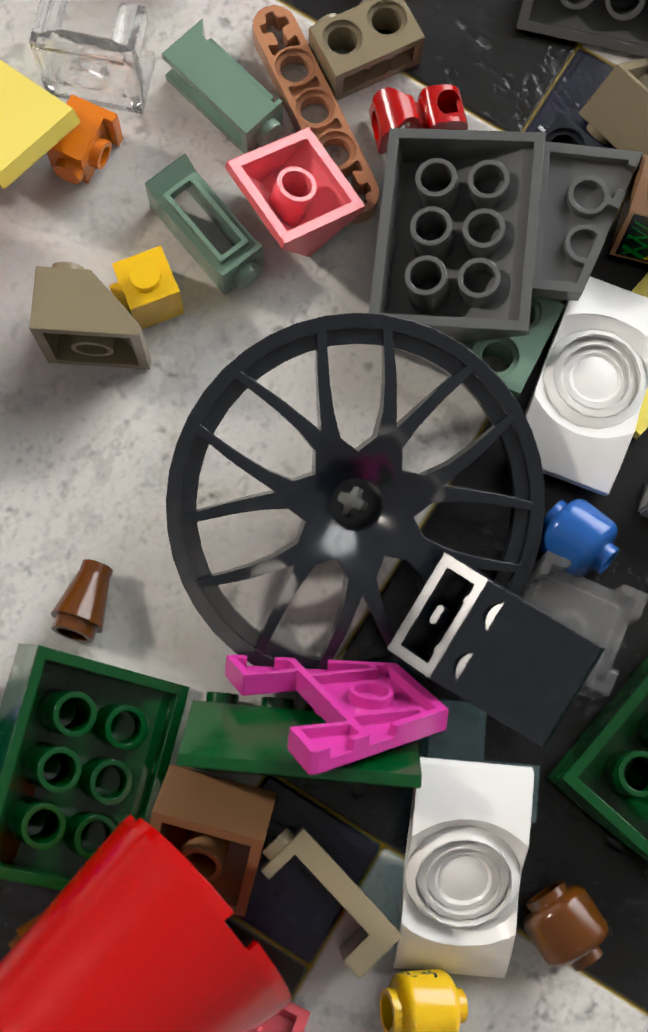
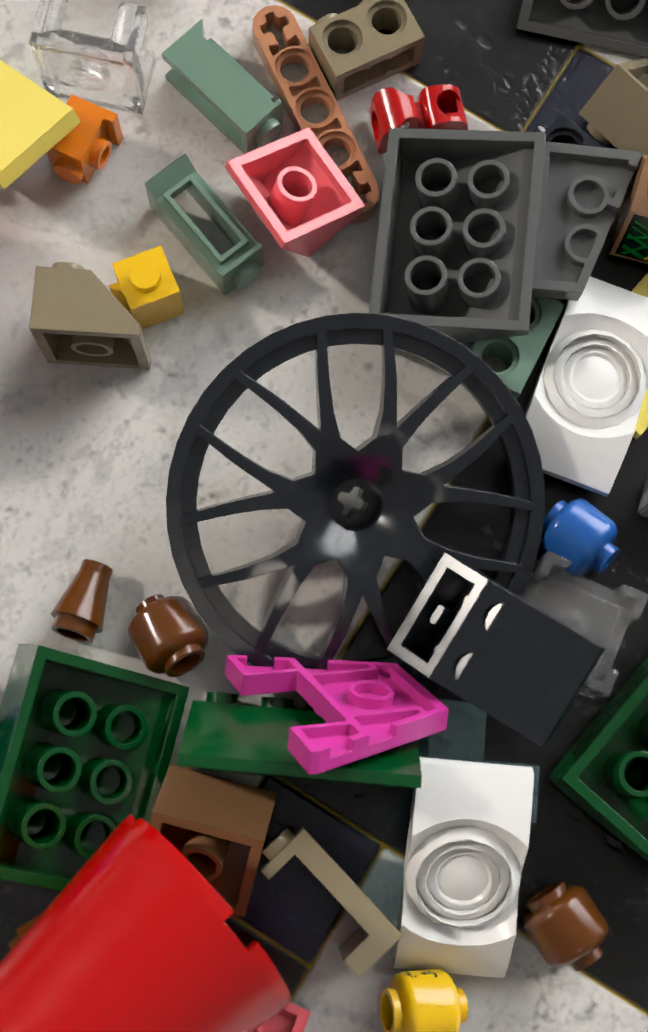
none -> reddish brown head [128,594,209,677]

